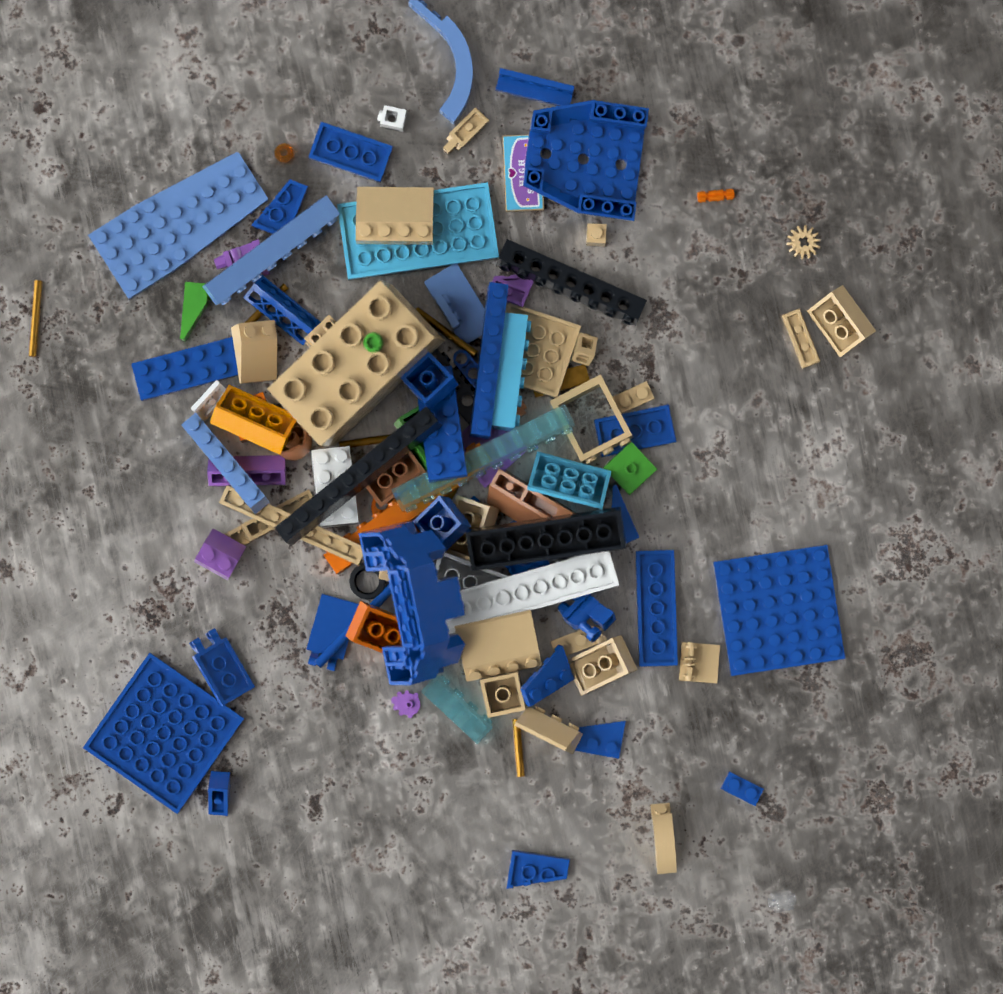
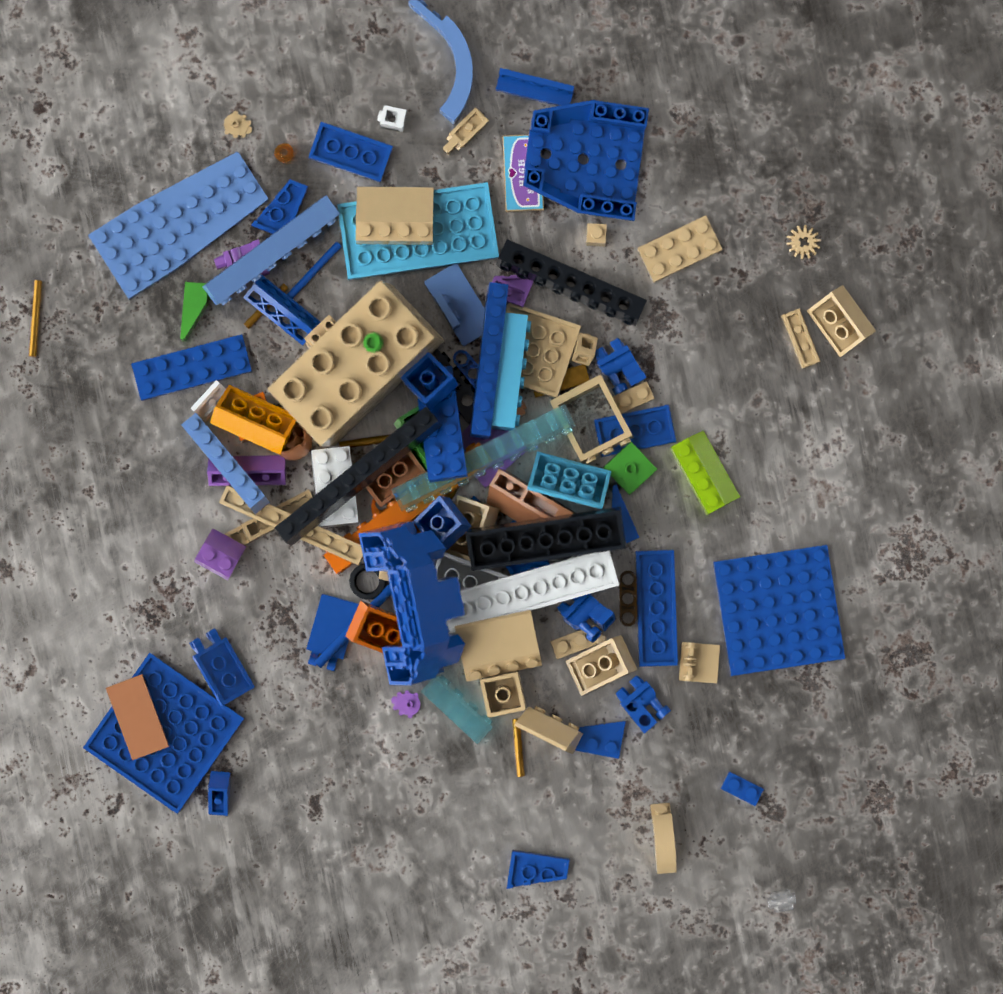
tan slope [231,320,277,384] -> none
pearl gold bar [416,307,478,357] -> none
blue wing [520,645,574,707] -> none
orange axle [697,189,735,202] -> none
none -> nougat tile [106,674,170,761]
none -> tan piece [224,111,252,138]
none -> blue bar [287,241,342,299]
none -> blue hips [595,338,647,395]
none -> blue hips [615,675,671,734]
none -> dark brown beam [619,571,637,627]
none -> tan plate [637,216,723,283]
none -> lime slope [670,430,740,515]

